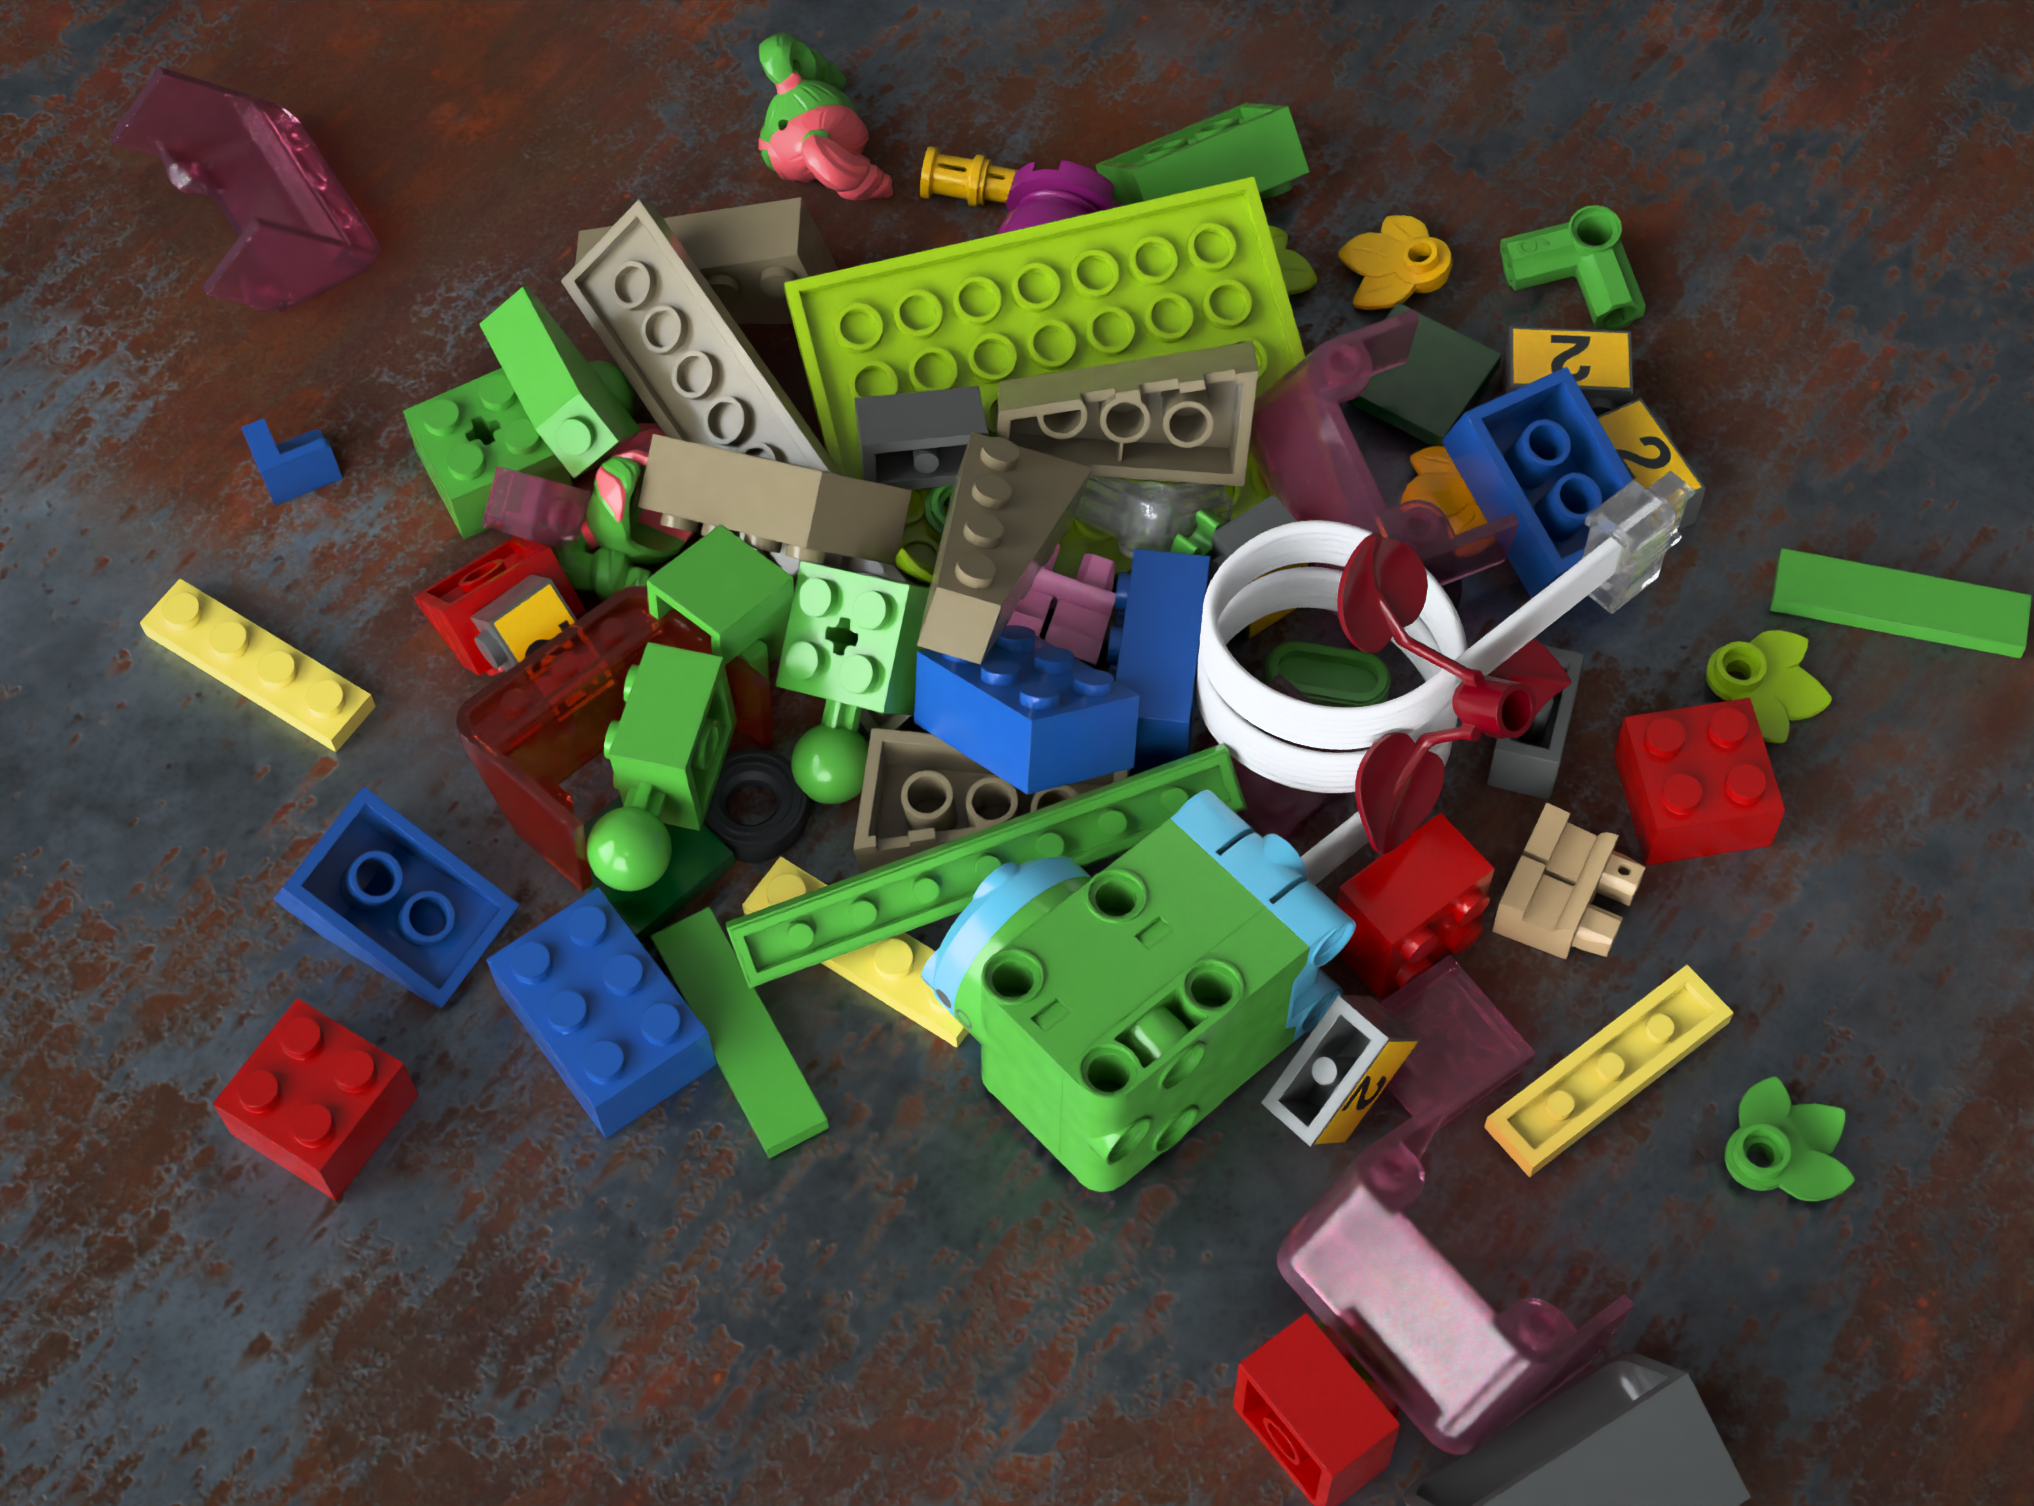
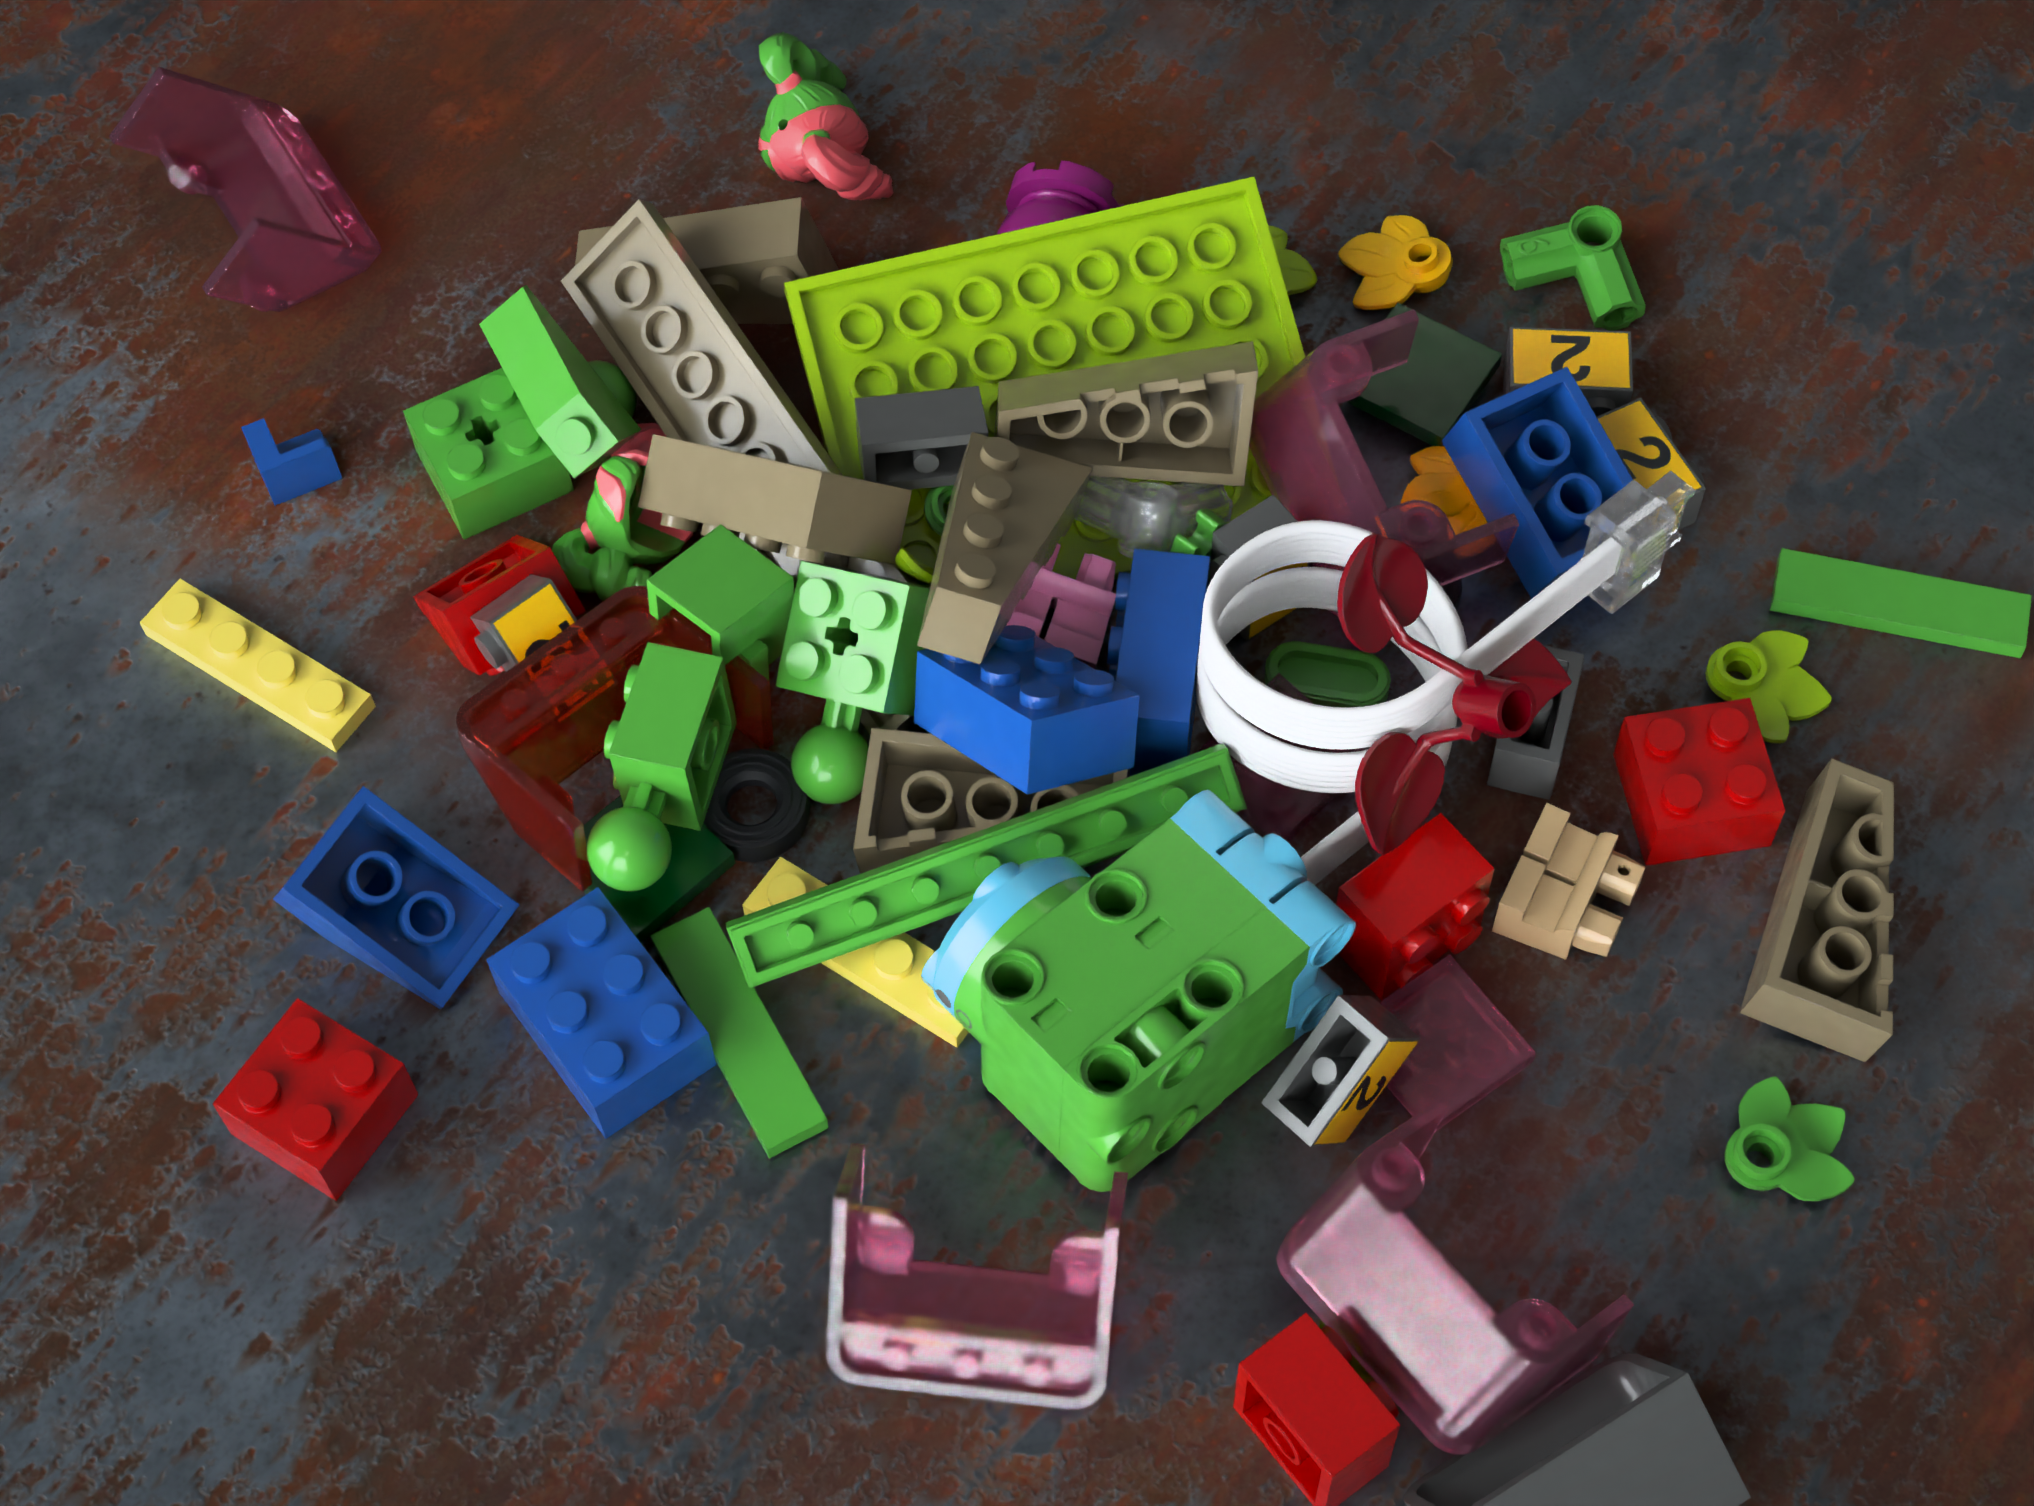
clear pink window [481,466,591,548] -> none
yellow pin [920,146,1018,207] -> none
bright green slope [1095,103,1310,206] -> none
light yellow plate [1484,964,1734,1177] -> none
none -> clear pink windscreen [826,1143,1128,1410]
none -> dark tan wedge [1740,759,1894,1062]

